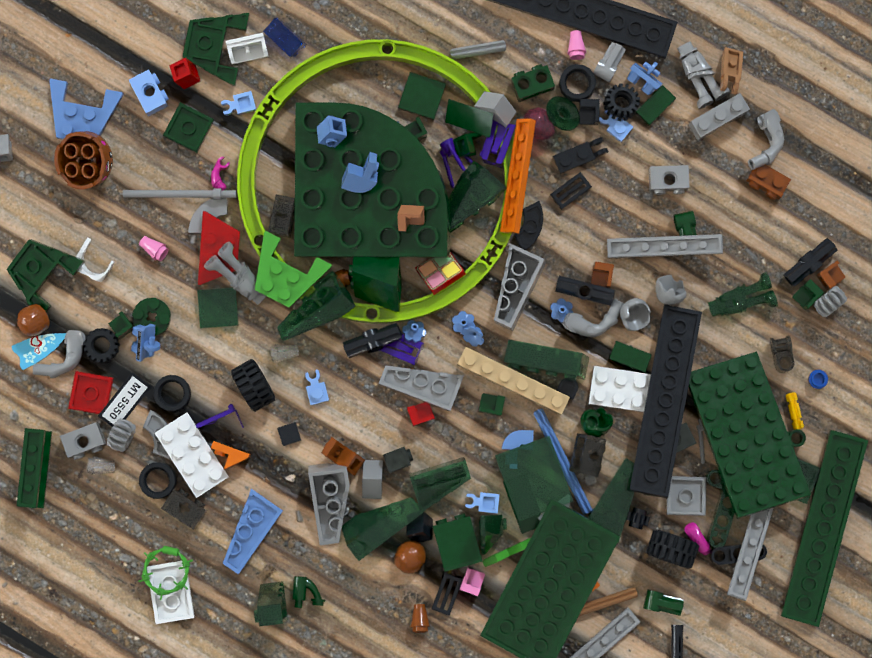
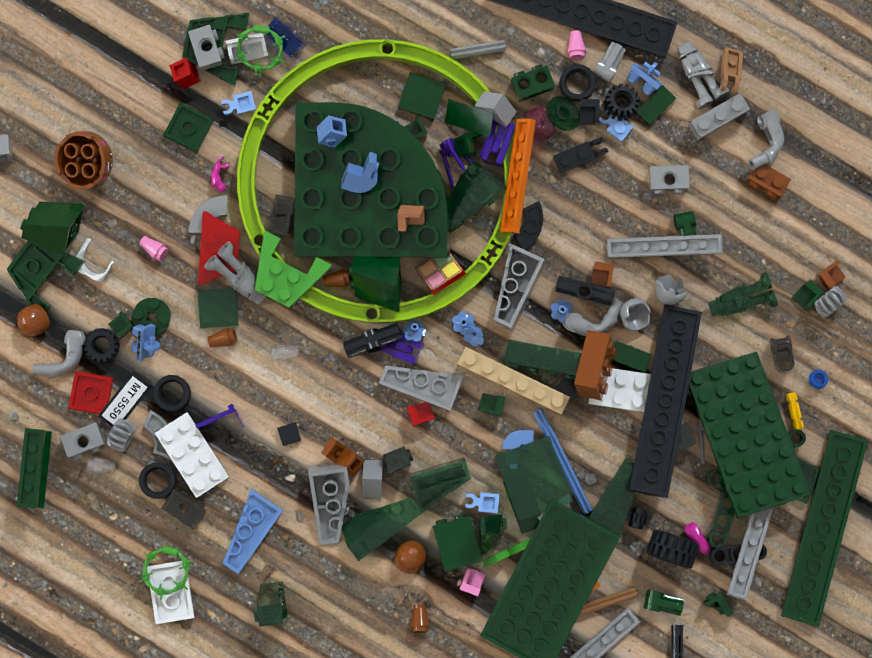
medium azure sticker [12,333,66,370] -> none
medium blue wing [49,79,124,139] -> none
light grey bar [123,188,237,200] -> none
light blue brick [129,69,169,117] -> none
orange slope [211,441,251,470] -> none
black tyre [231,359,275,412] -> none
clear green wedge [277,271,355,341] -> none
dark green plant [292,576,325,608] -> none
light blue plate [305,370,329,405] -> none
black panel [406,511,433,543] -> none
black tile [432,573,463,616] -> none
black tile [550,172,592,210] -> none
clear smoke brick [569,433,606,477] -> none
dark green hair [580,407,614,437] -> none
light grey plate [666,476,706,516] -> none
black piece [783,238,838,287] -> none
none -> dark green slope [20,201,84,255]
none -> light grey brick [188,25,225,71]
none -> dark orange cone [207,327,237,348]
none -> bright green piece [235,25,285,76]
none -> dark orange brick [574,330,617,401]
none -> dark green bracket [703,592,734,617]

